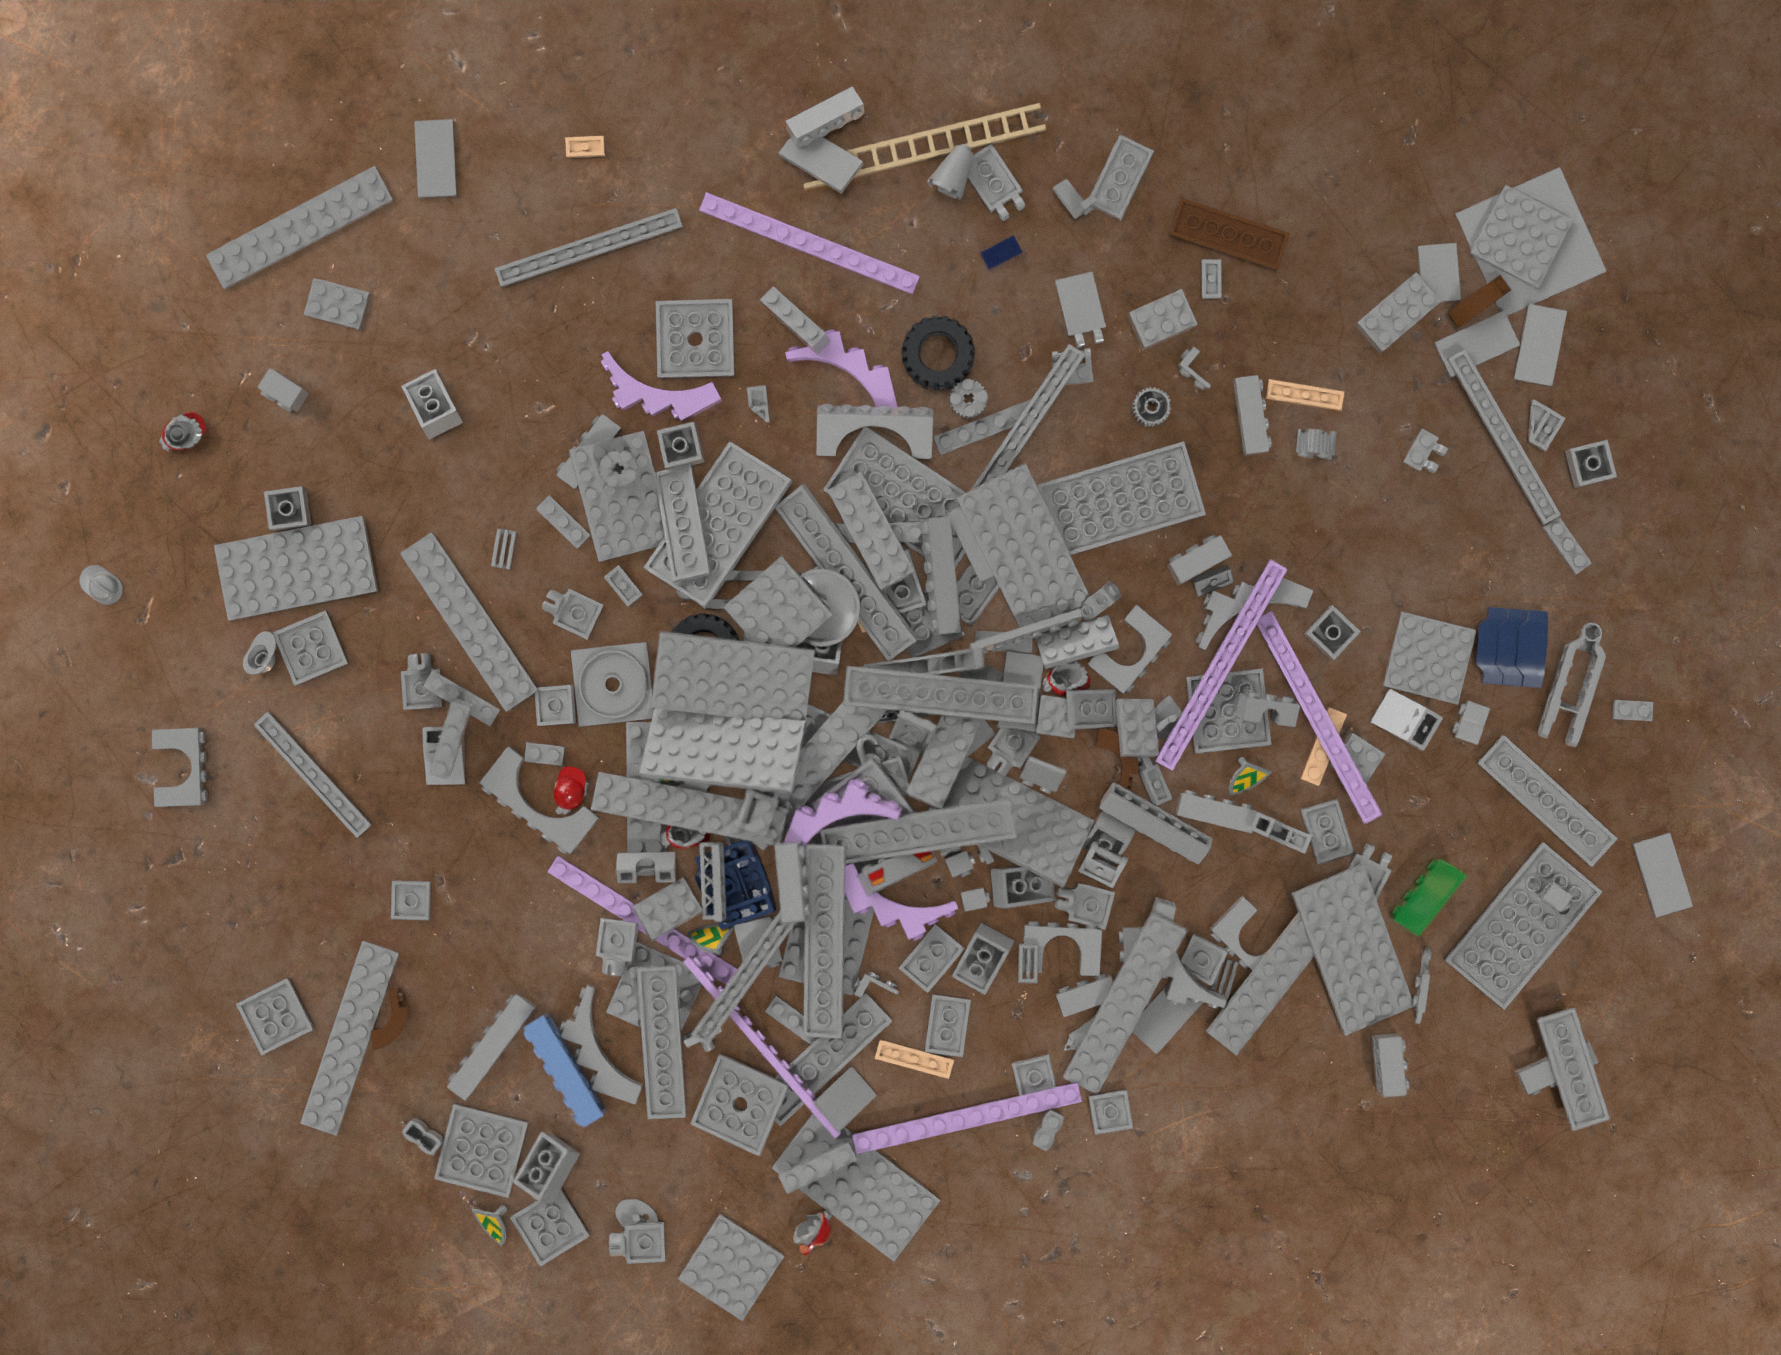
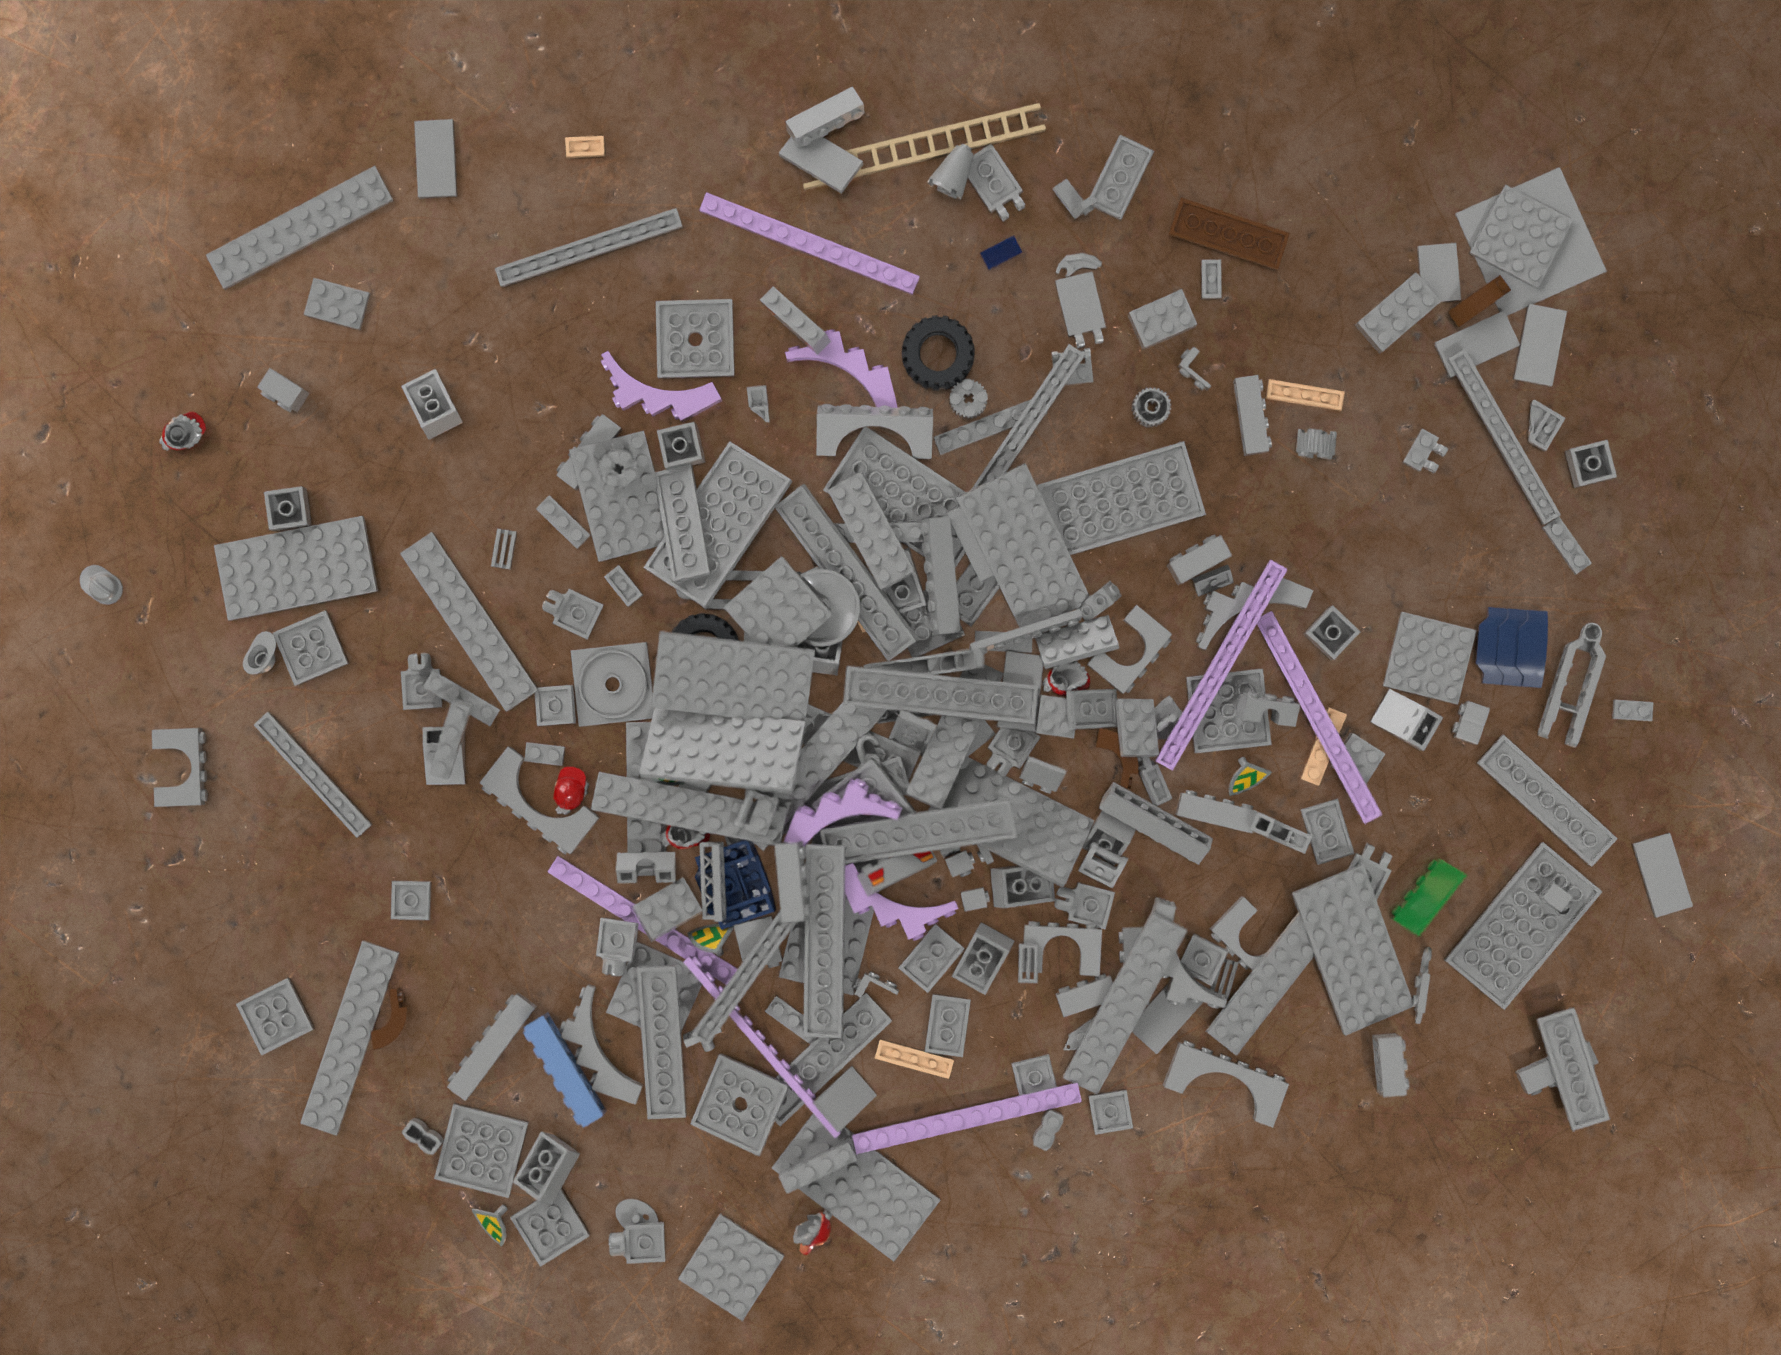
none -> light grey piece [1055,253,1102,278]
none -> light grey arch [1163,1040,1289,1128]

